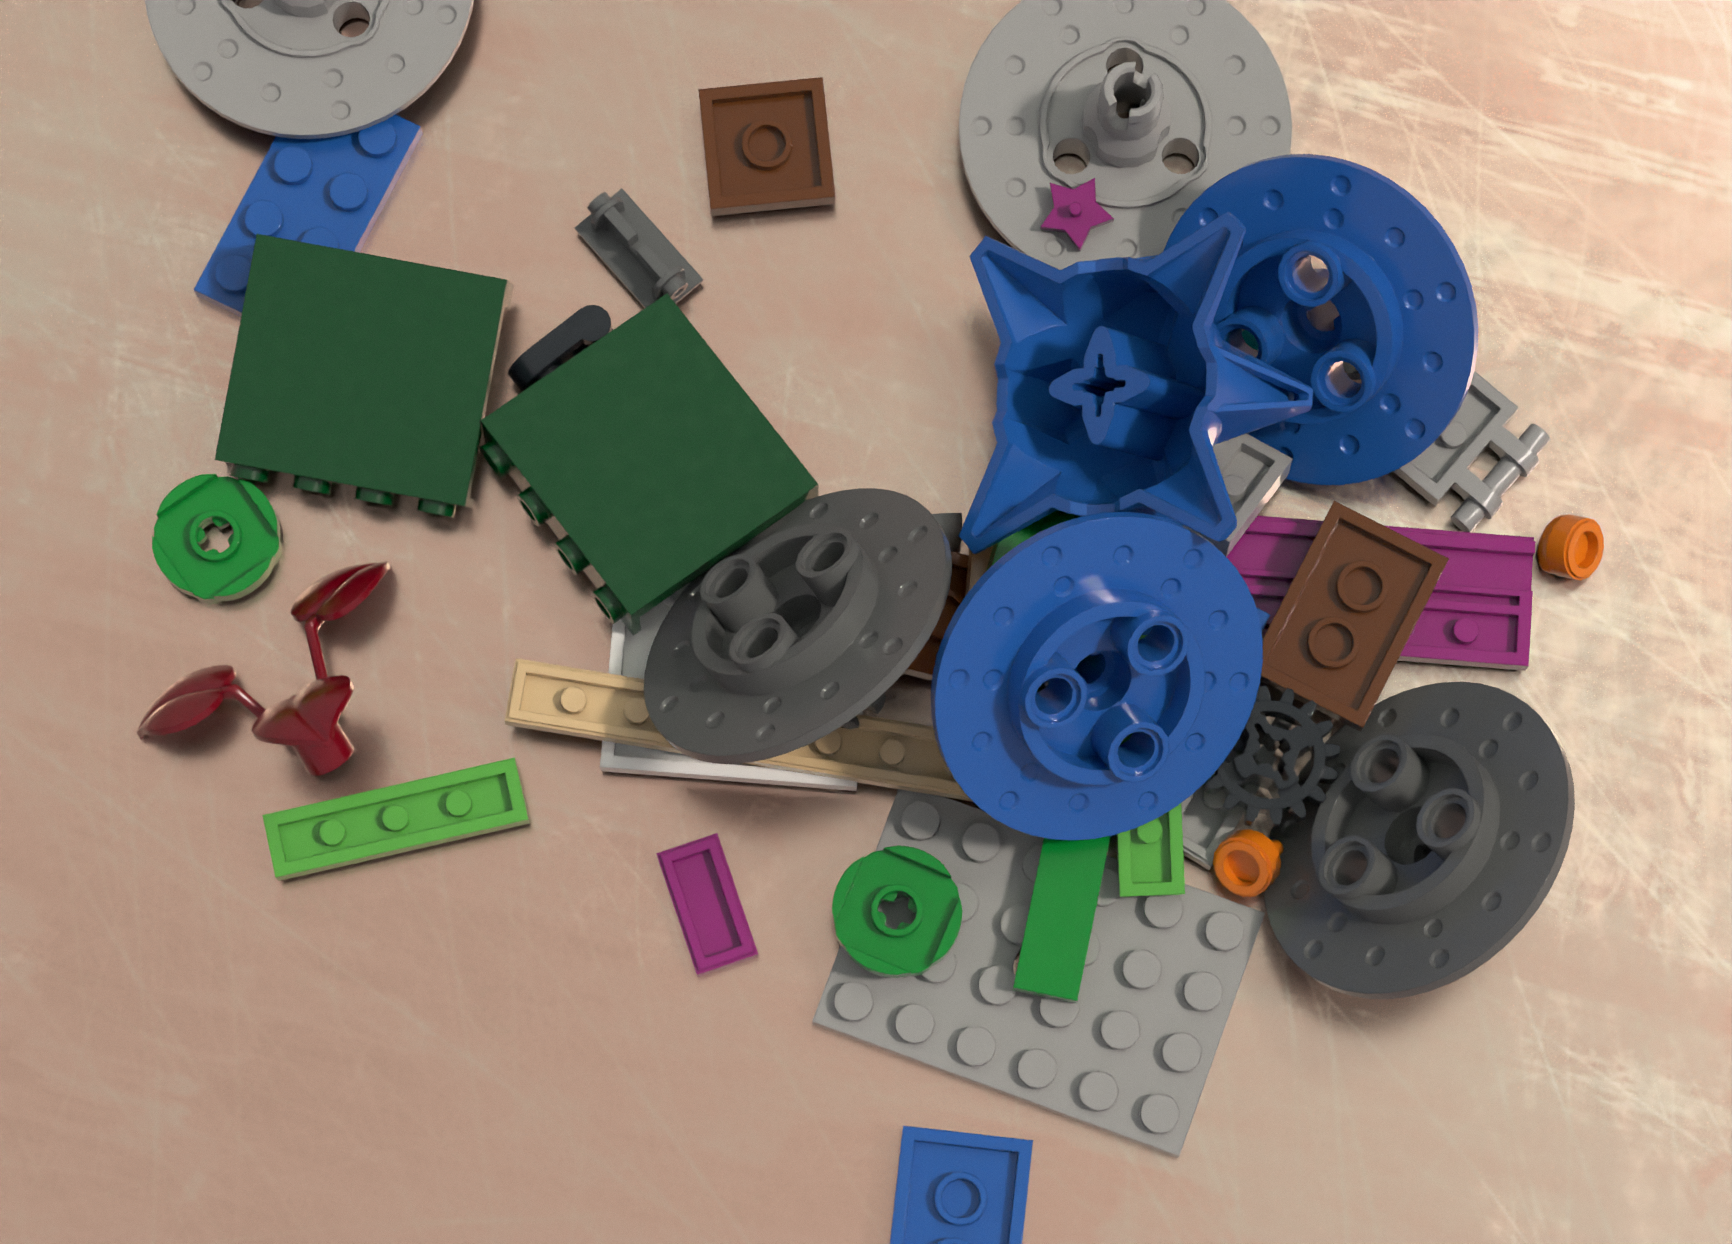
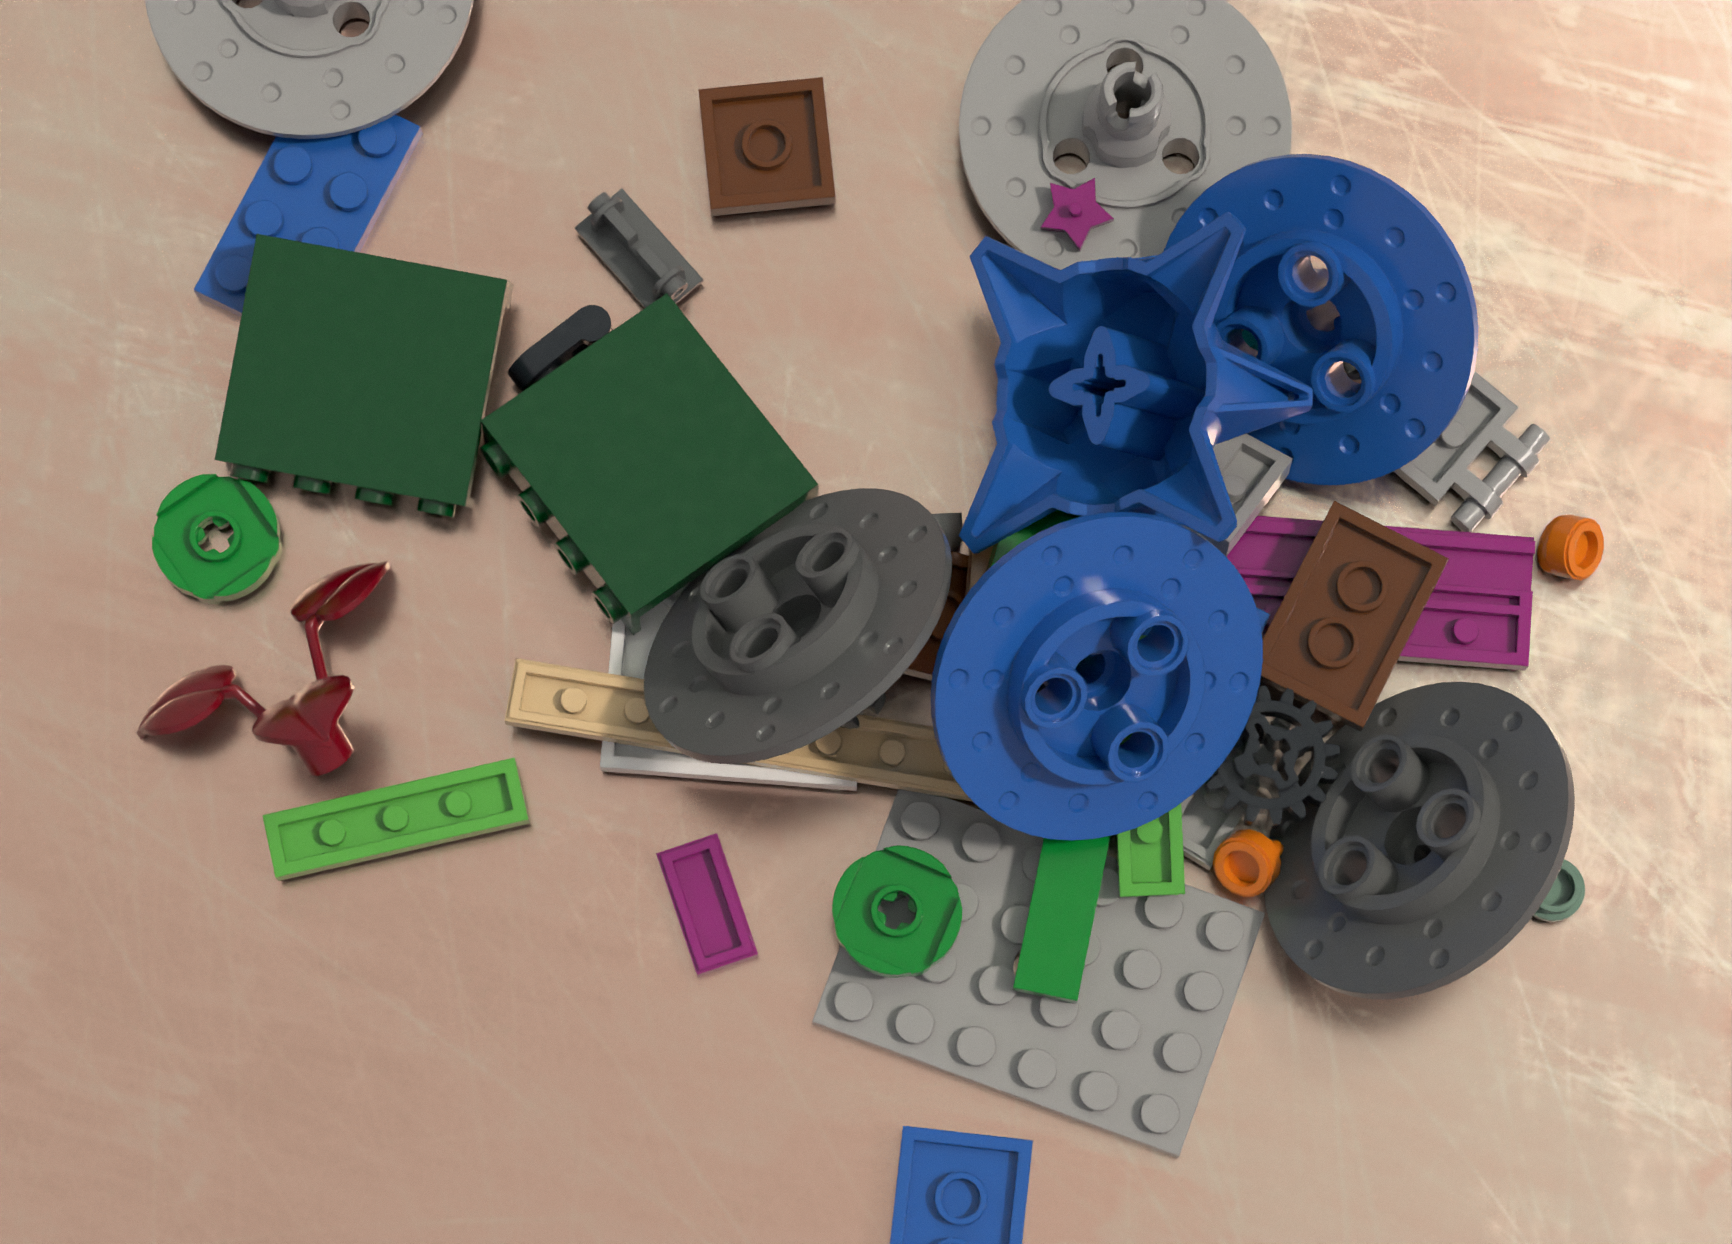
none -> sand green plate [1533,859,1585,922]

